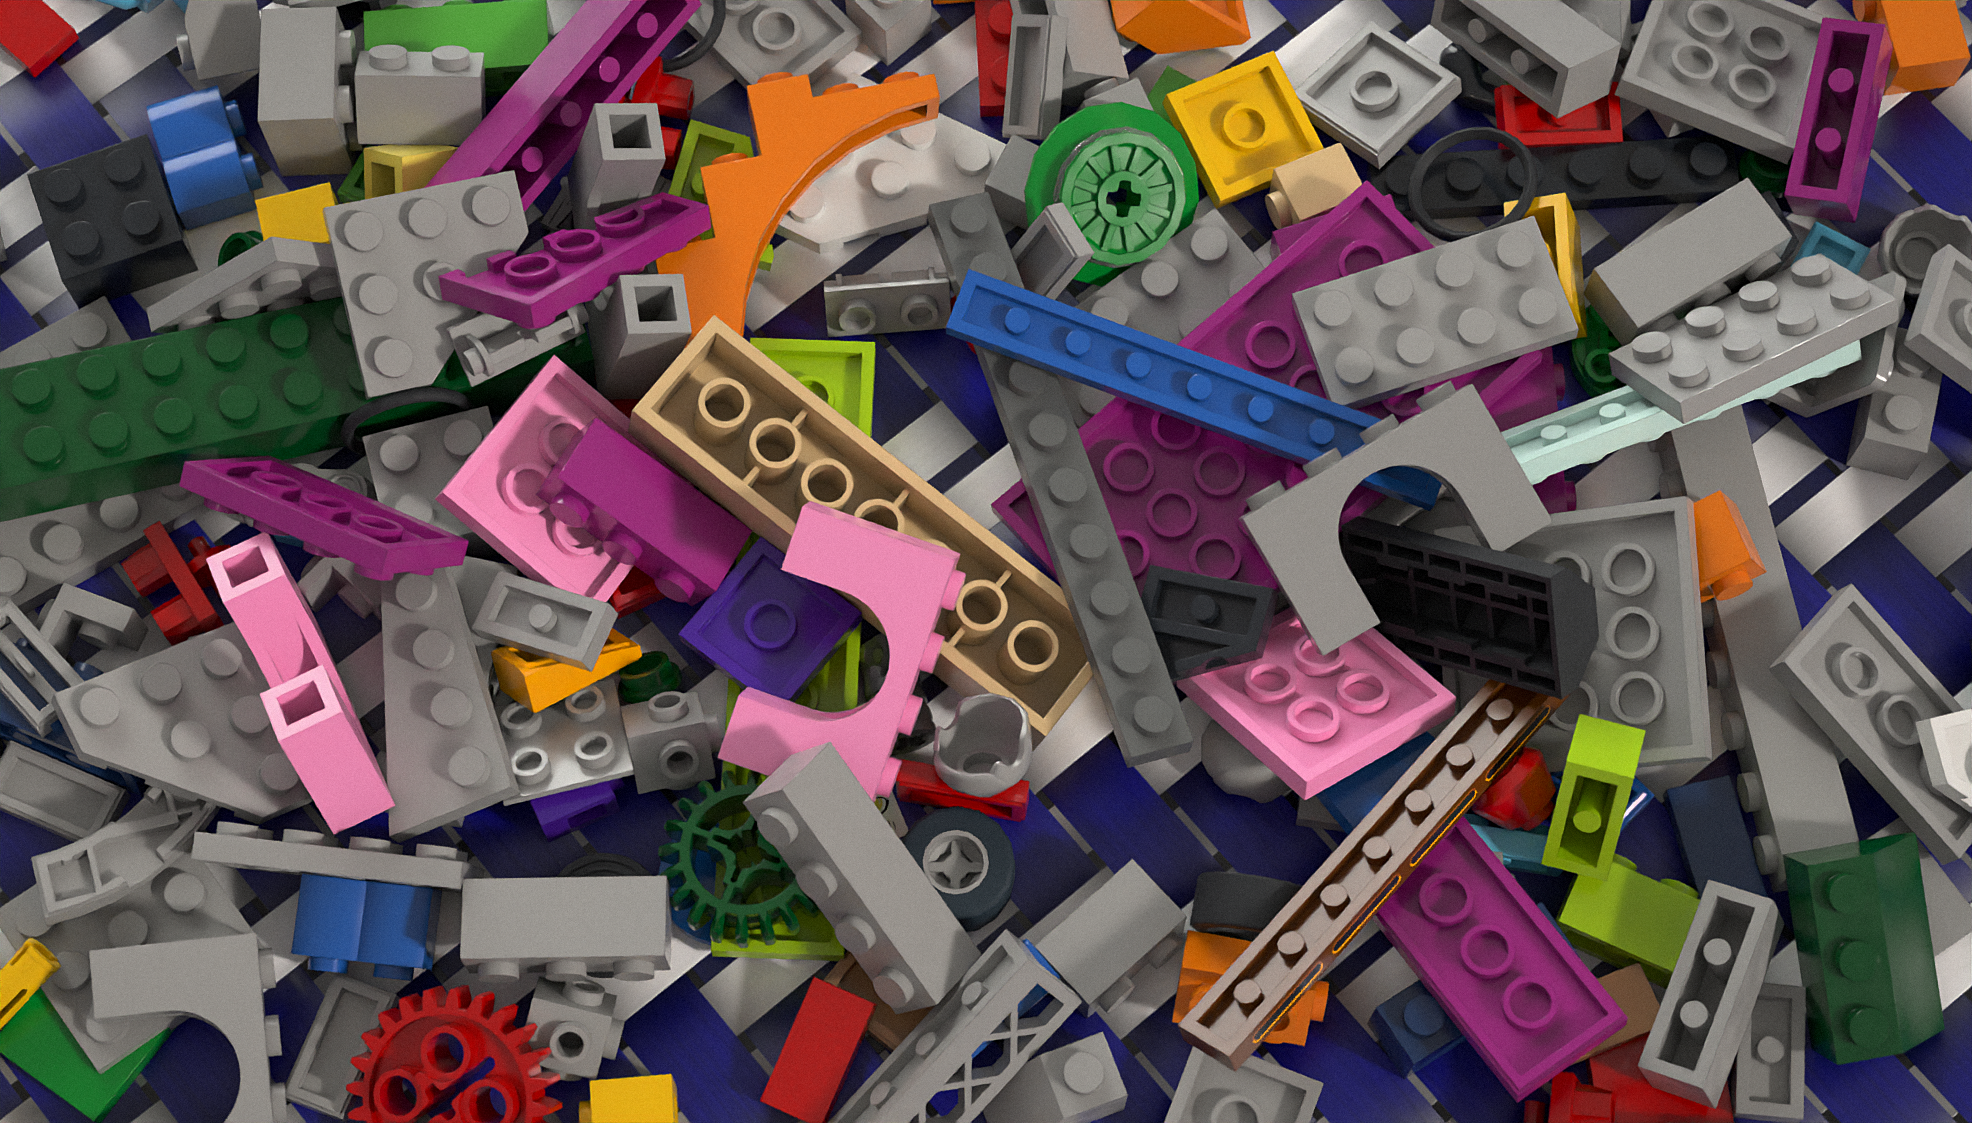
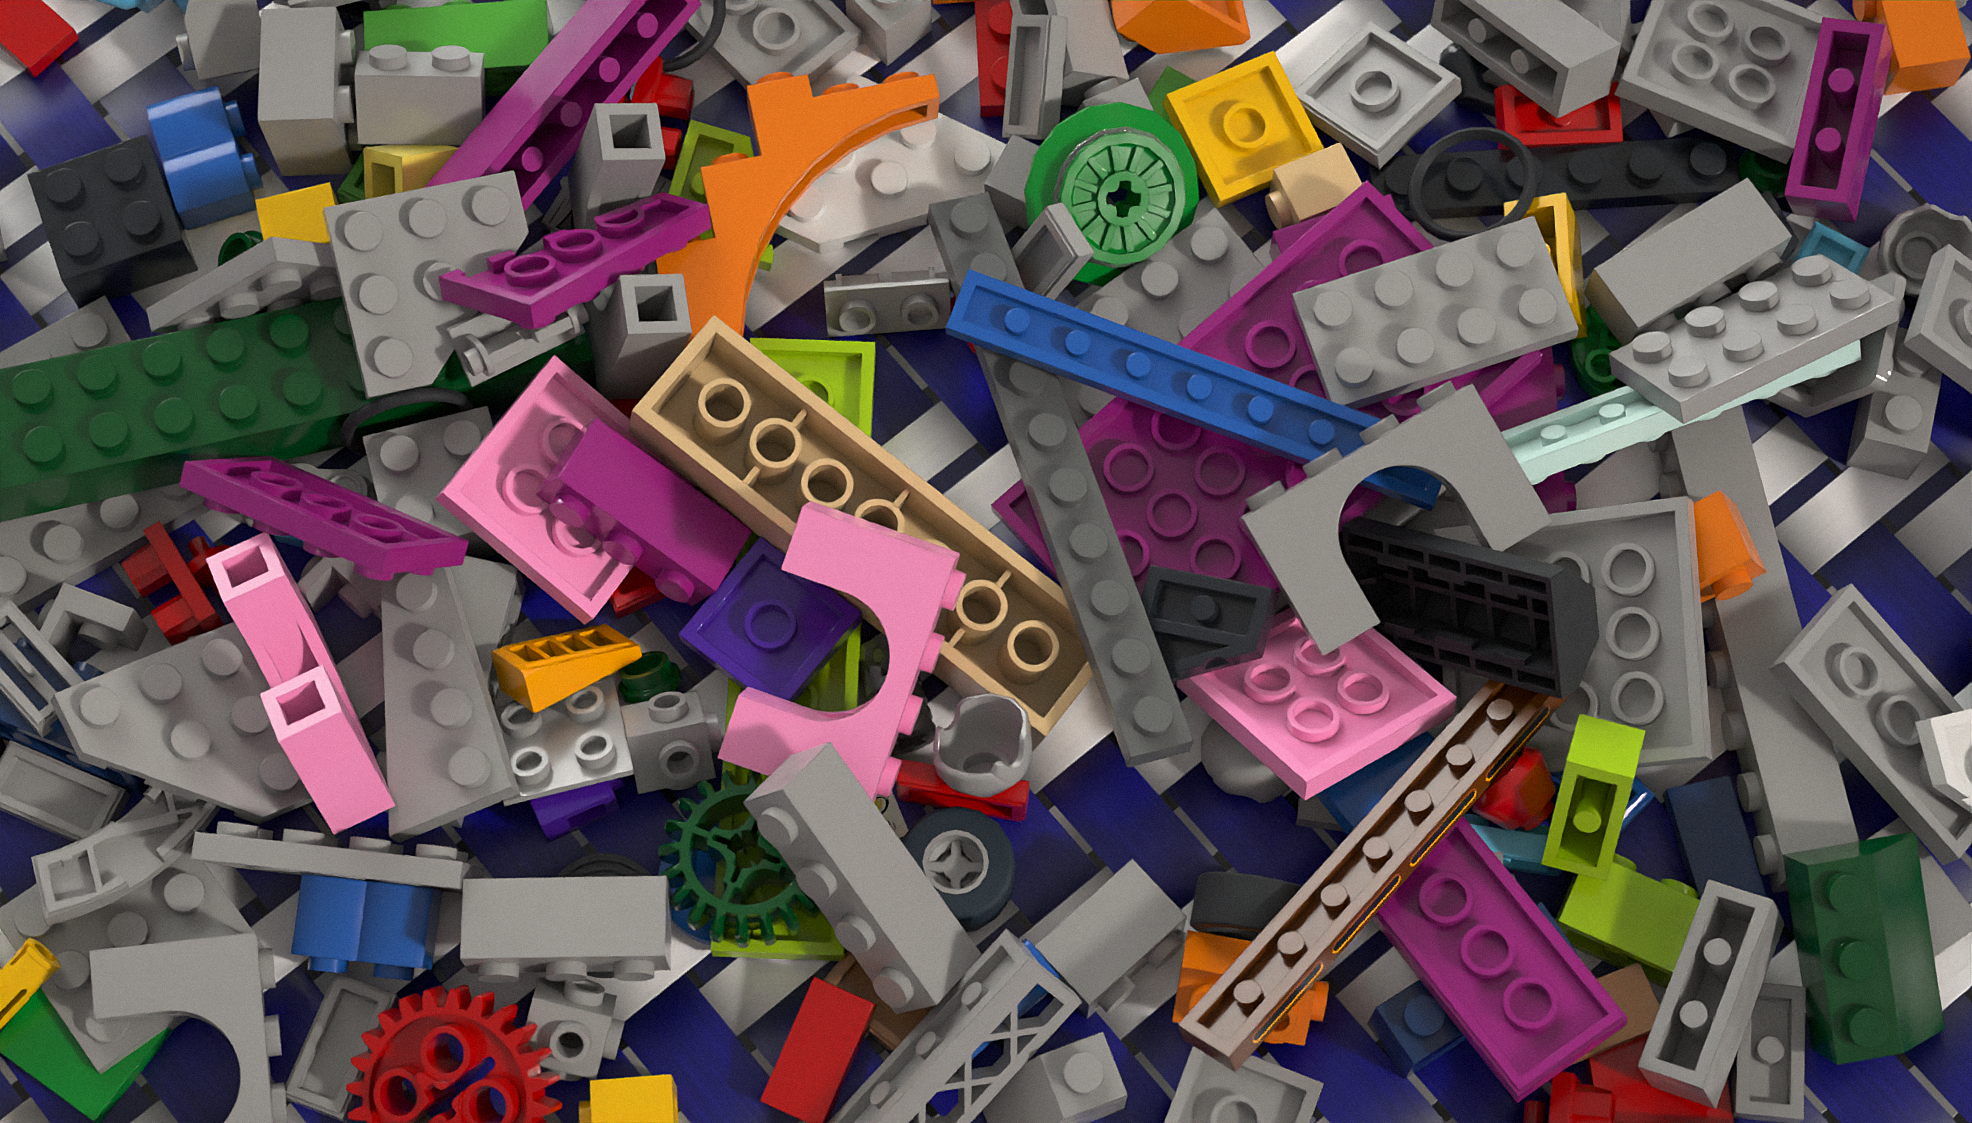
light grey plate [472,571,618,672] -> none

